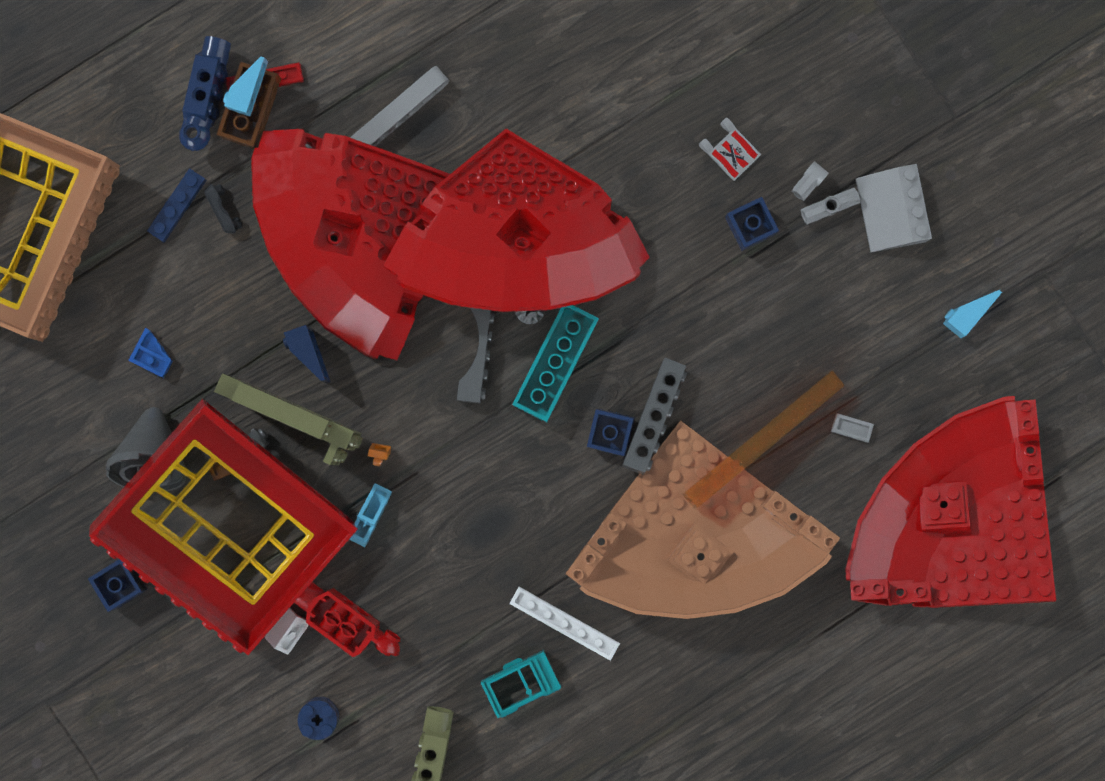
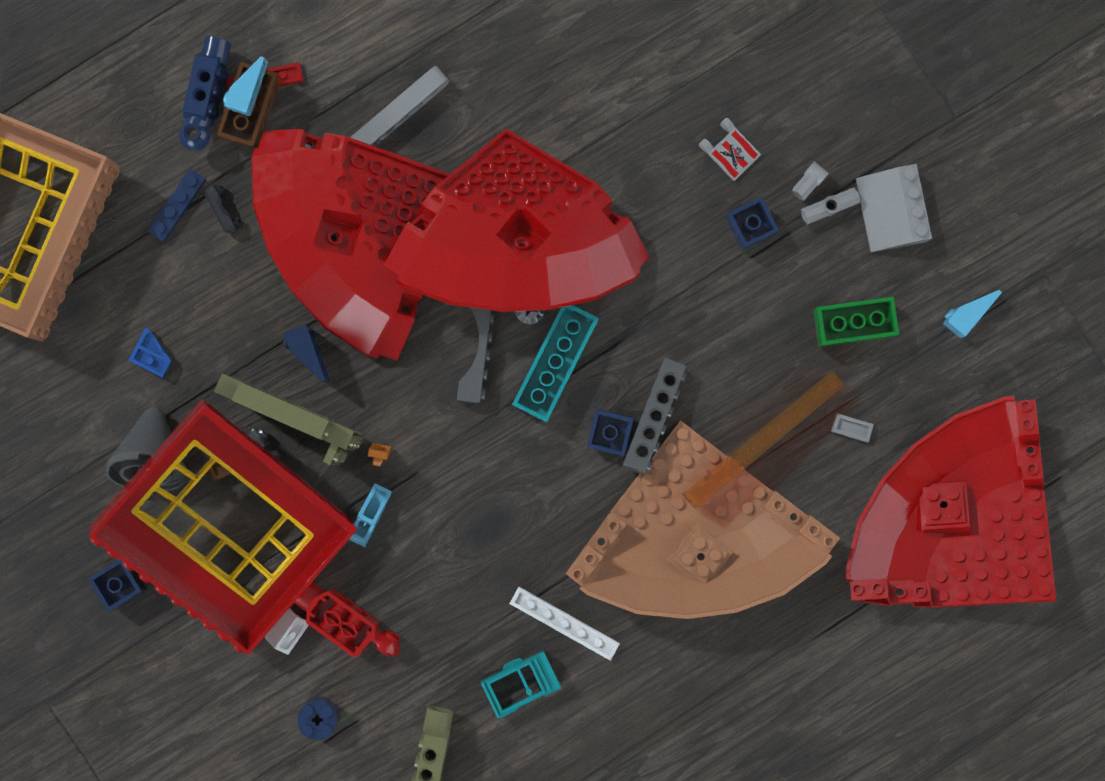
none -> green brick [813,297,899,347]

